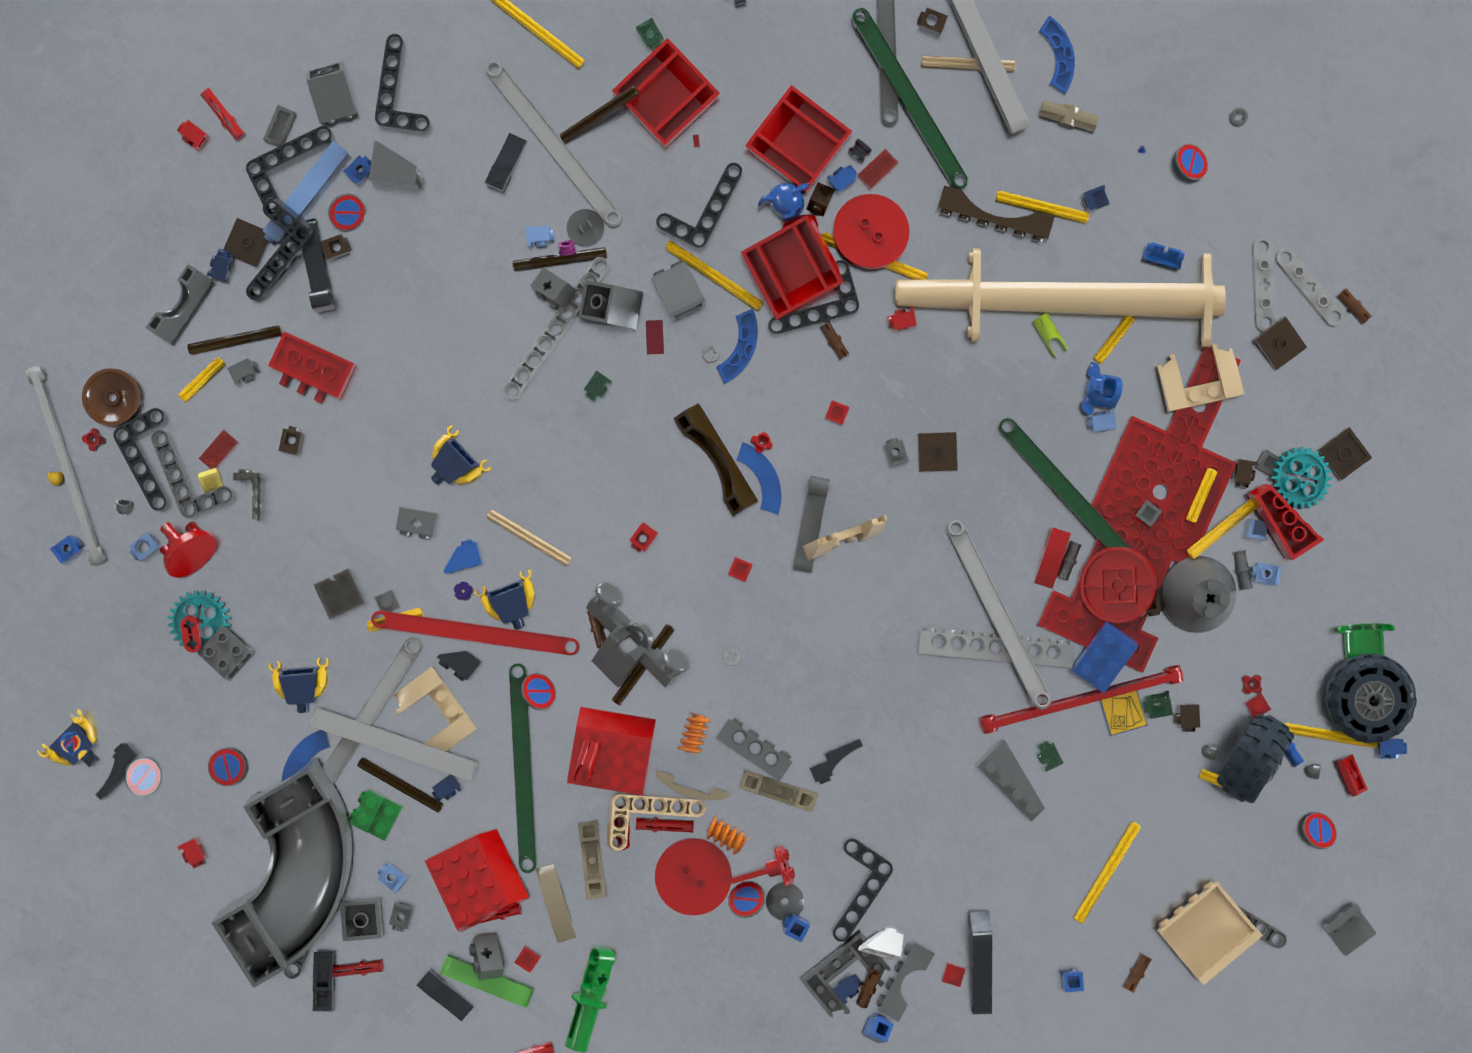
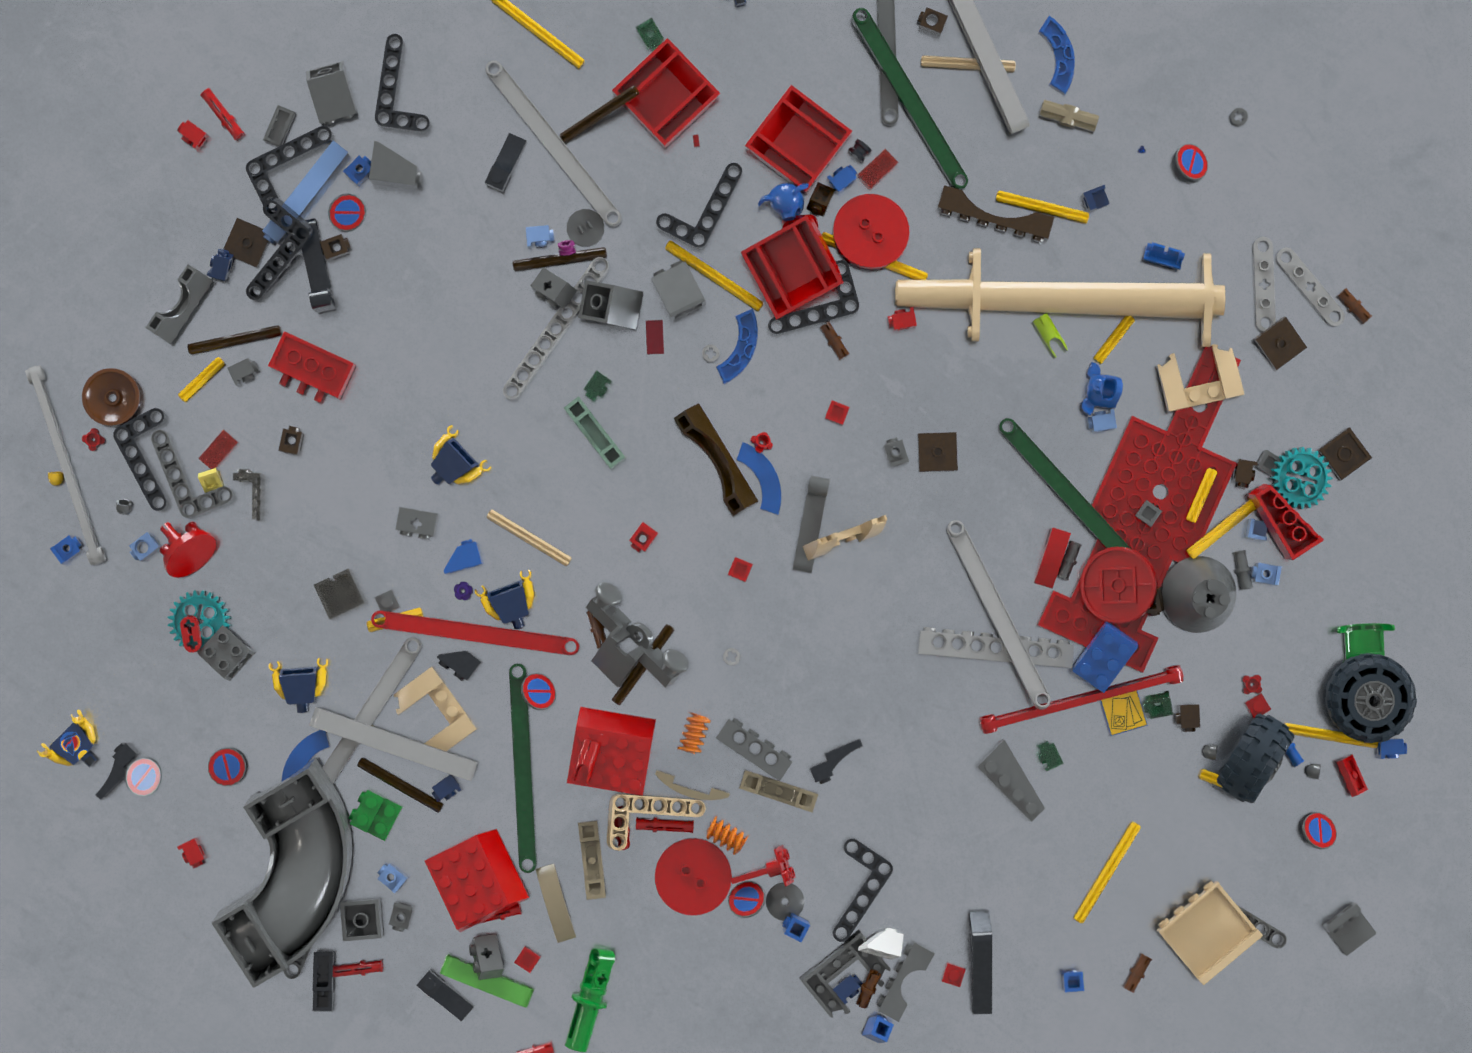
none -> sand green arch [564,396,626,470]

